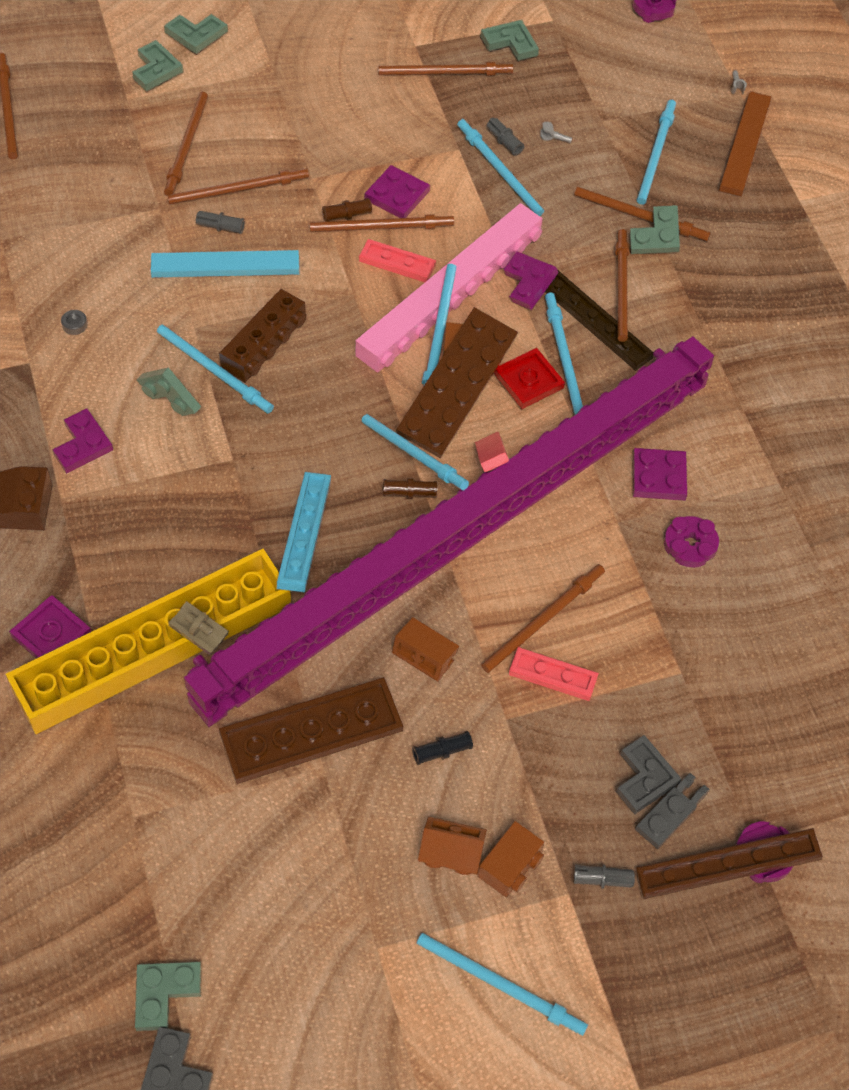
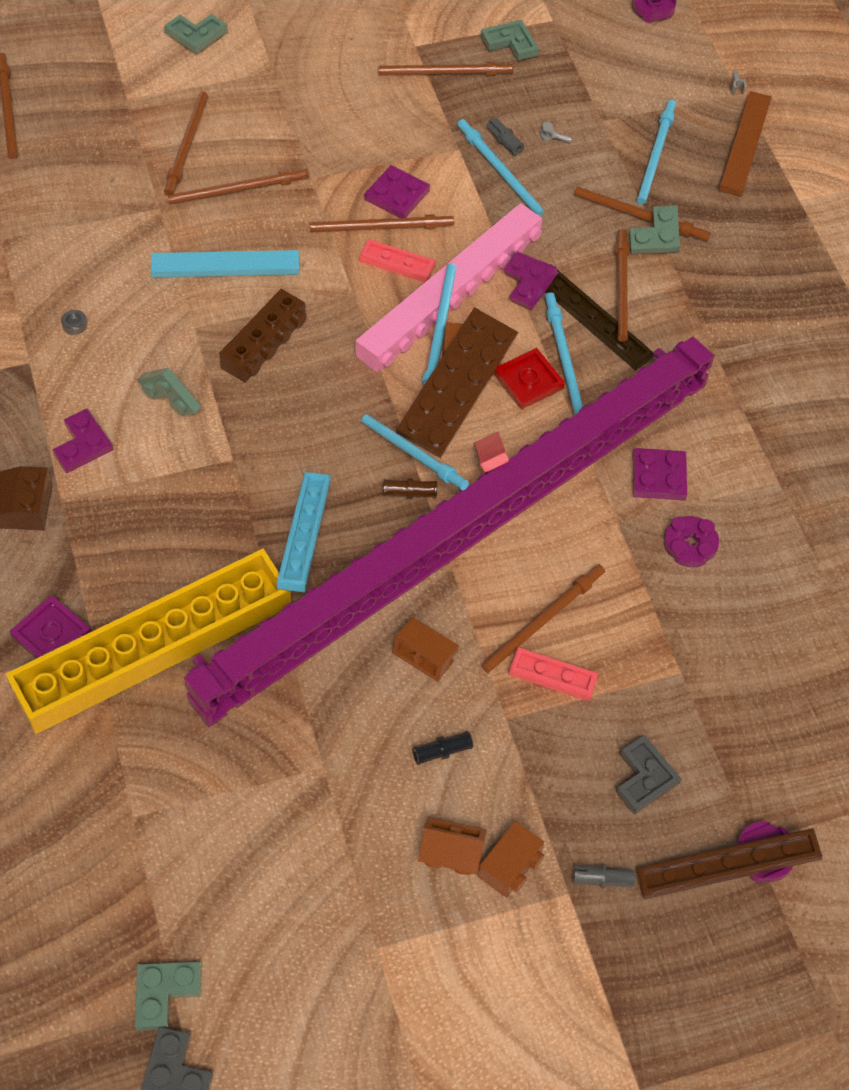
sand green plate [132,40,183,91] -> none
medium azure bar [157,324,274,414] -> none
dark tan hips [169,601,228,656] -> none
dark grey axle [196,211,245,234] -> none
reddish brown plate [219,677,404,784] -> none
reddish brown pin [322,198,372,221] -> none
medium azure bar [417,933,588,1036] -> none
dark grey hinge [635,773,710,849] -> none

